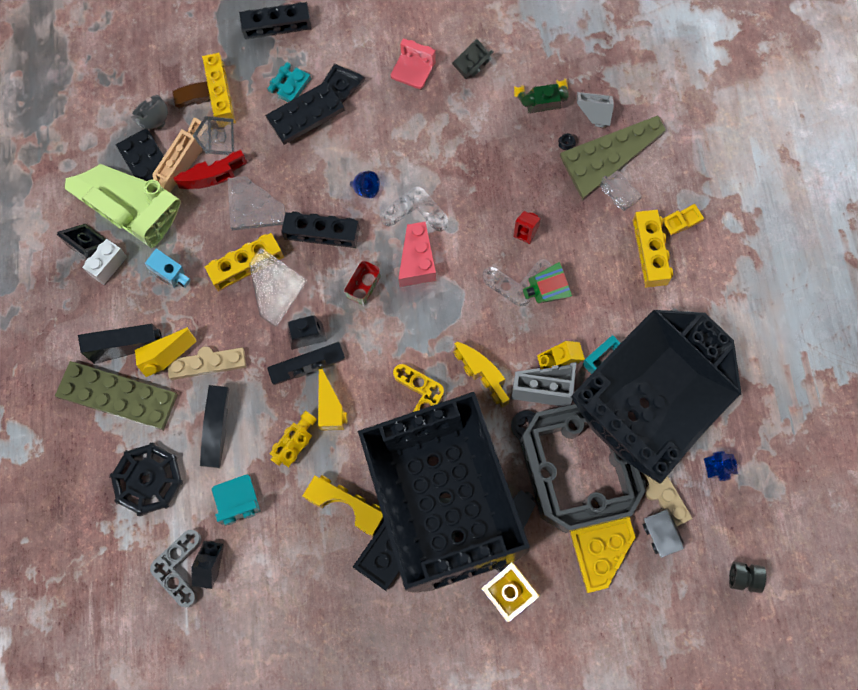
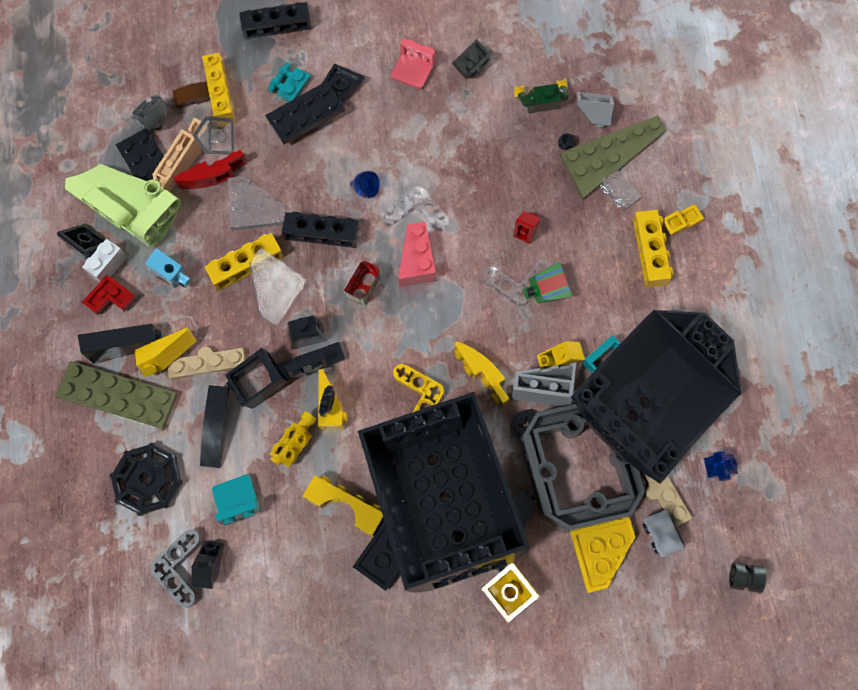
none -> red plate [82,275,136,315]
none -> black window [225,348,288,409]
none -> black gear [319,385,335,417]

